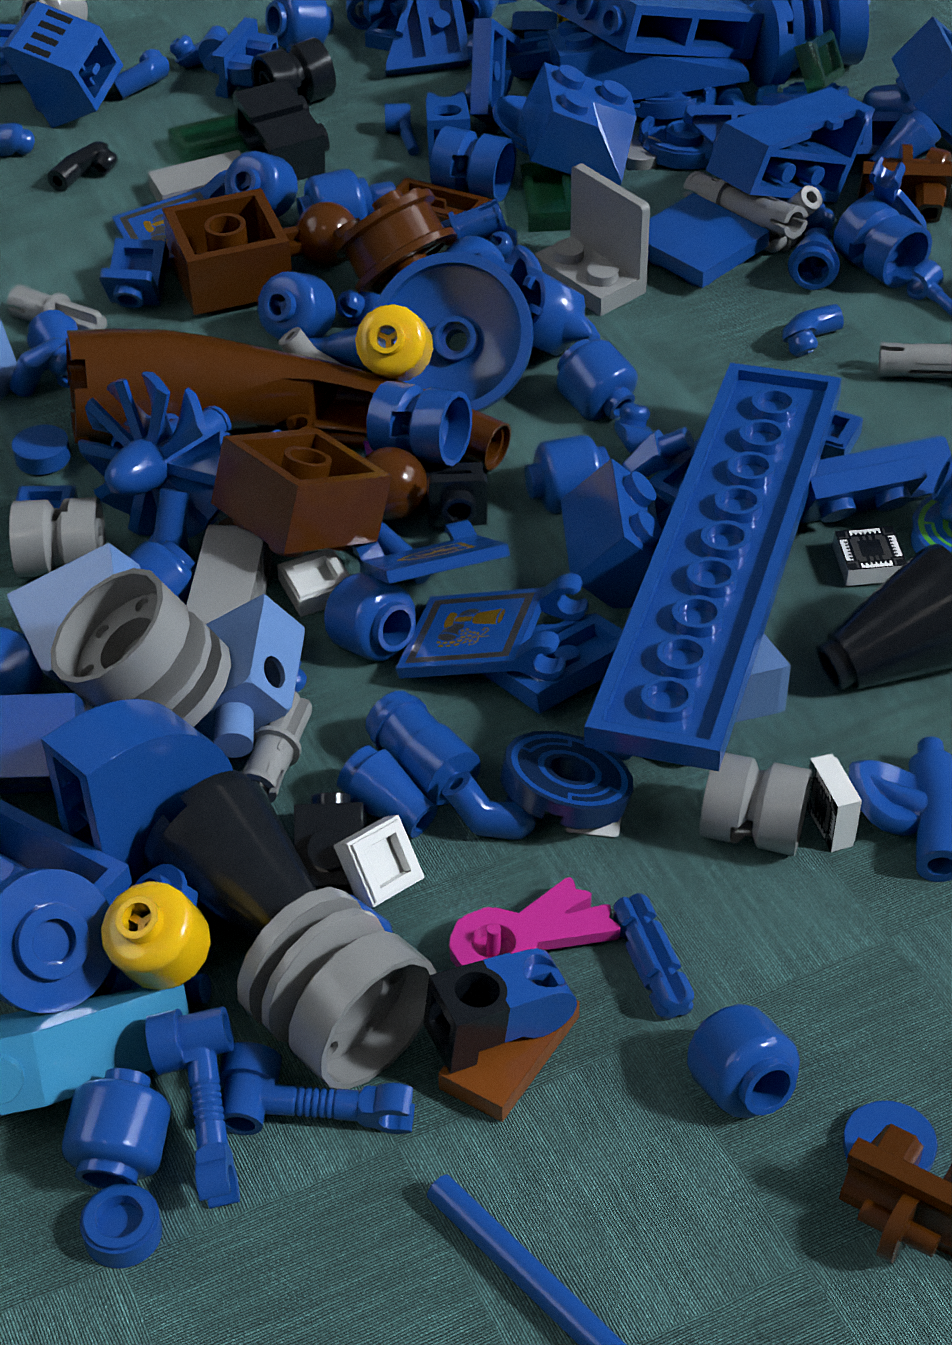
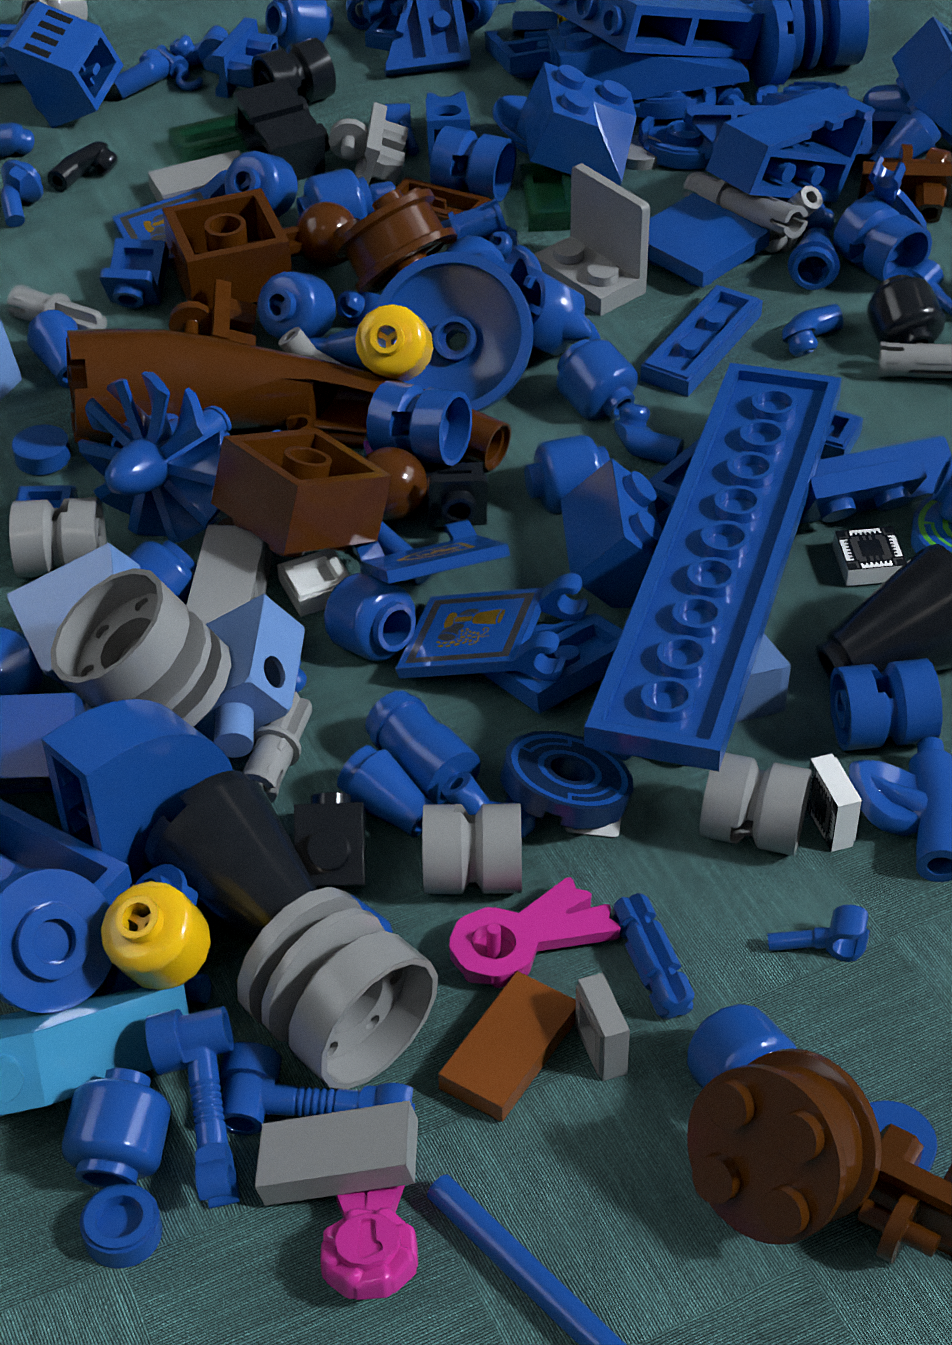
blue arm [9,337,67,397] -> none
blue arm [148,488,191,554] -> none
white tile [333,815,425,908] -> none
leg [423,948,577,1074] -> none
blue wing [465,18,520,123] -> none
blue bar [620,427,694,477] -> none
clear green tile [794,29,845,94] -> none
none -> blue plate [0,159,44,227]
none -> blue hand [156,45,203,91]
none -> reddish brown hips [169,278,257,346]
none -> light grey tile [255,1100,418,1206]
none -> dark pink piece [320,1185,418,1300]
none -> light grey hips [328,102,409,185]
none -> light grey wheel [422,803,522,894]
none -> light grey tile [575,972,630,1081]
none -> blue tile [640,285,763,397]
none -> reddish brown wheel [687,1048,882,1245]
none -> blue hand [767,905,870,962]
none -> blue wheel [829,658,943,751]
none -> black head [867,275,945,344]

